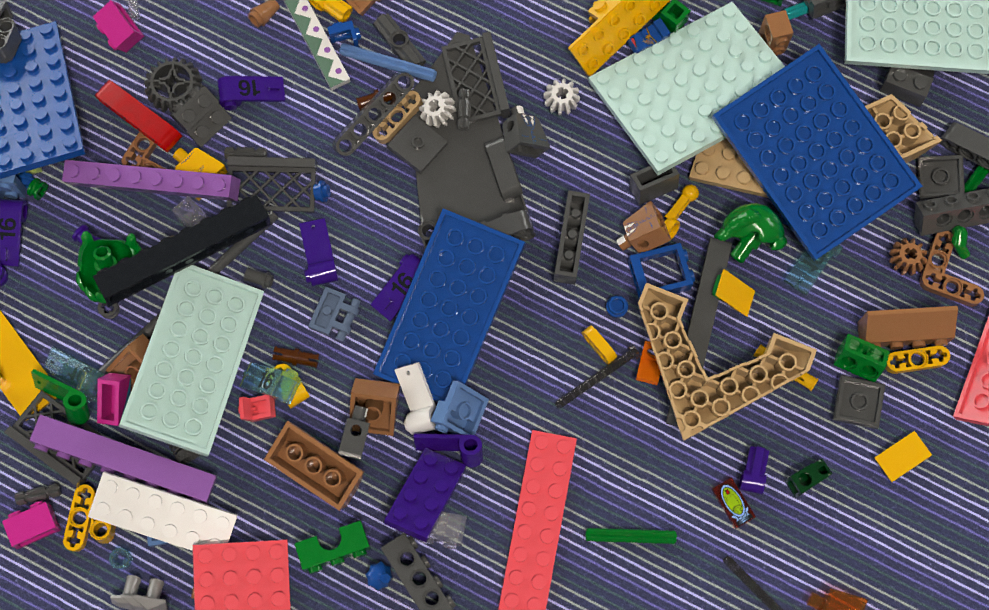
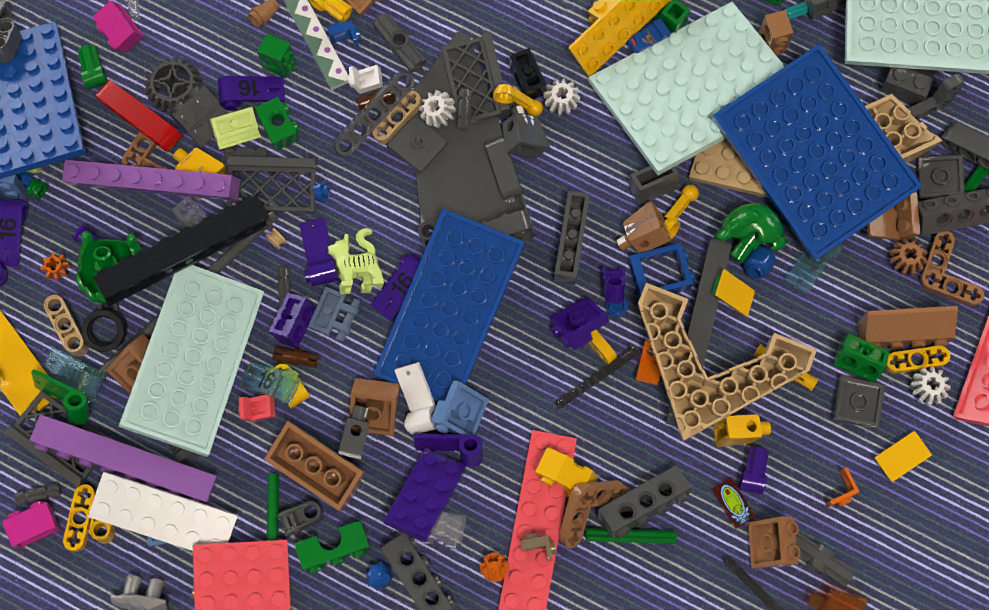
dark pink brick [97,373,131,426] -> none
clear light blue bush [109,548,132,570] -> none
dark grey pin [244,267,274,289] -> none
medium blue axle [339,43,437,82] -> none
dark green leg [785,458,833,498] -> none
green arm [952,225,970,259] -> none
none -> orange gear [40,253,71,282]
none -> tan beam [44,295,89,357]
none -> green piece [77,45,108,90]
none -> black tyre [82,309,127,352]
none -> yellowish green plate [209,107,261,149]
none -> green brick [255,97,300,151]
none -> green brick [257,33,296,79]
none -> tan bush [265,228,287,250]
none -> green piece [266,474,279,541]
none -> dark purple brick [269,293,316,348]
none -> dark grey axle [277,267,291,308]
none -> dark grey piece [277,501,324,537]
none -> yellowish green animal [327,228,384,294]
none -> white bracket [347,65,383,94]
none -> orange gear [479,553,510,582]
none -> yellow piece [493,84,543,117]
none -> black brick [509,48,547,99]
none -> dark tan bracket [520,533,556,562]
none -> yellow brick [535,447,599,498]
none -> dark purple plate [550,296,609,350]
none -> medium nougat beam [559,480,629,548]
none -> dark grey brick [597,465,692,539]
none -> dark purple piece [601,266,625,304]
none -> yellow torso [713,415,771,447]
none -> blue head [743,246,776,279]
none -> medium nougat plate [748,517,801,569]
none -> dark grey piece [796,532,856,588]
none -> orange bracket [826,467,859,508]
none -> medium nougat bracket [867,192,920,241]
none -> dark grey beam [908,74,965,120]
none -> white gear [910,367,951,405]

